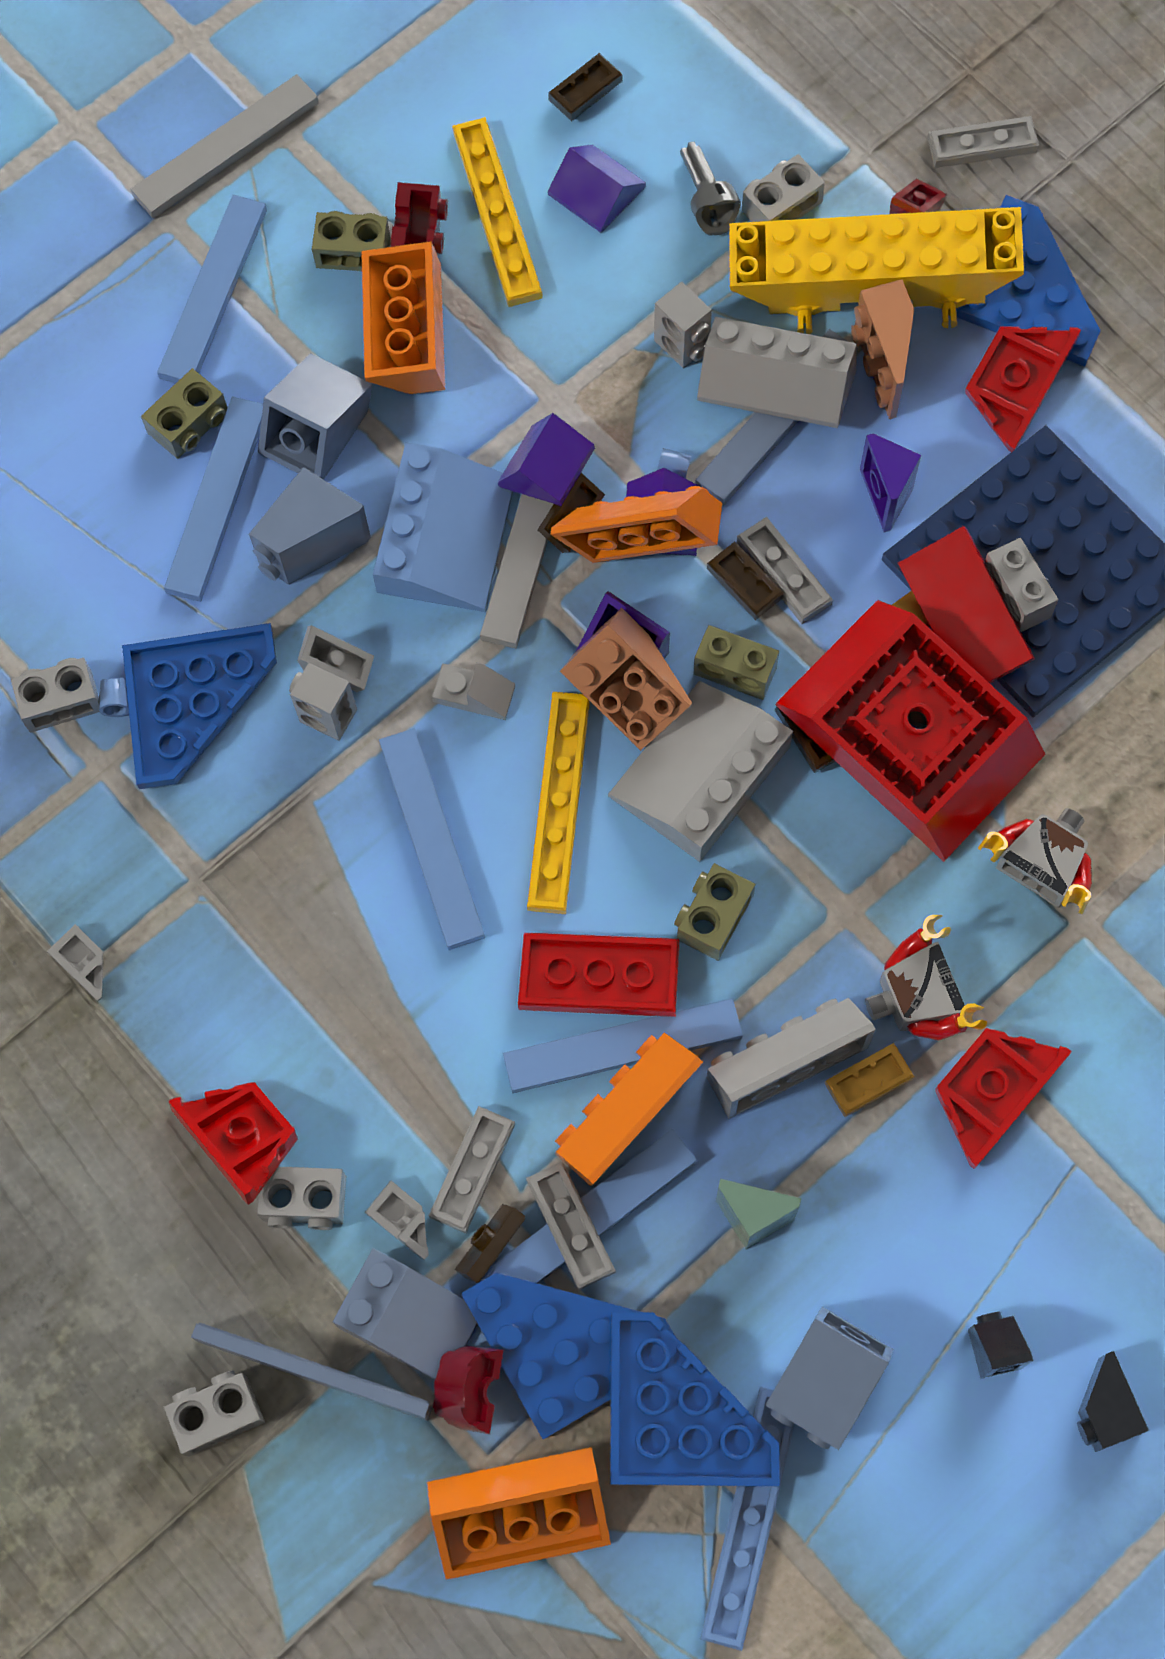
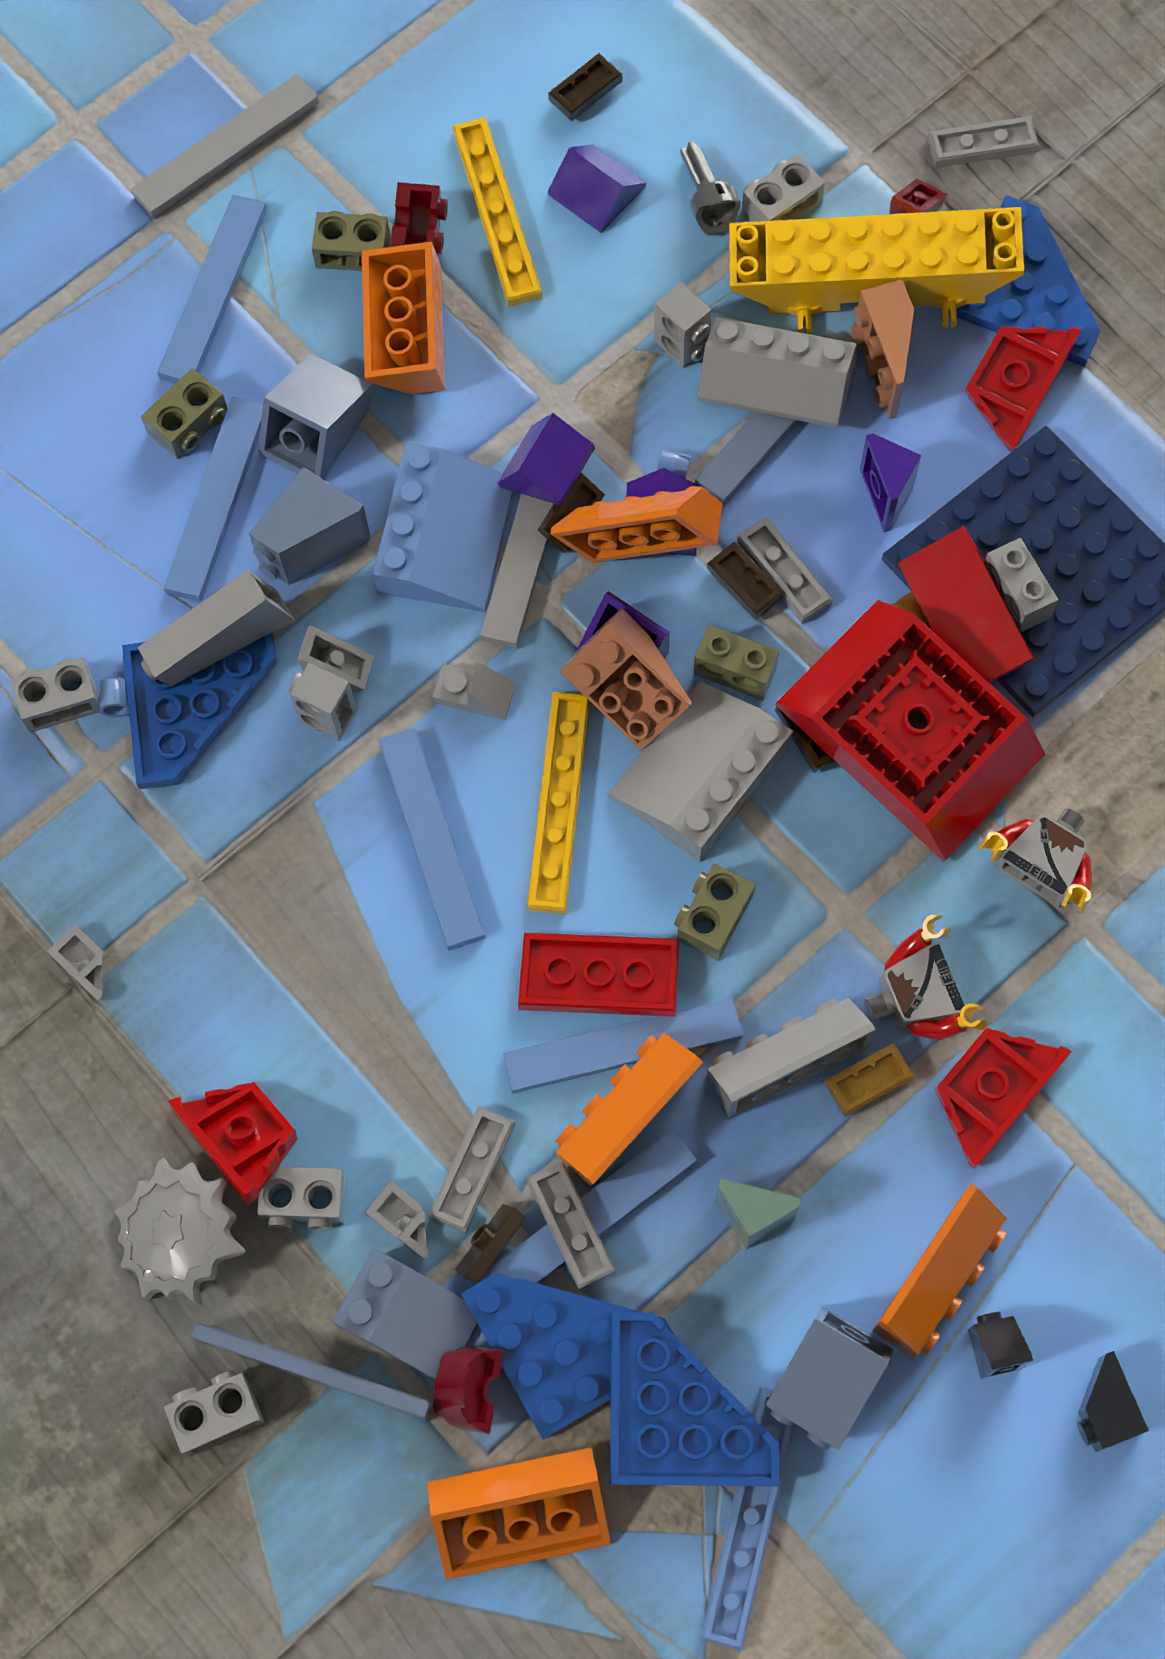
none -> light grey piece [114,1157,245,1305]
none -> light grey slope [137,570,294,686]
none -> orange slope [872,1183,1007,1359]

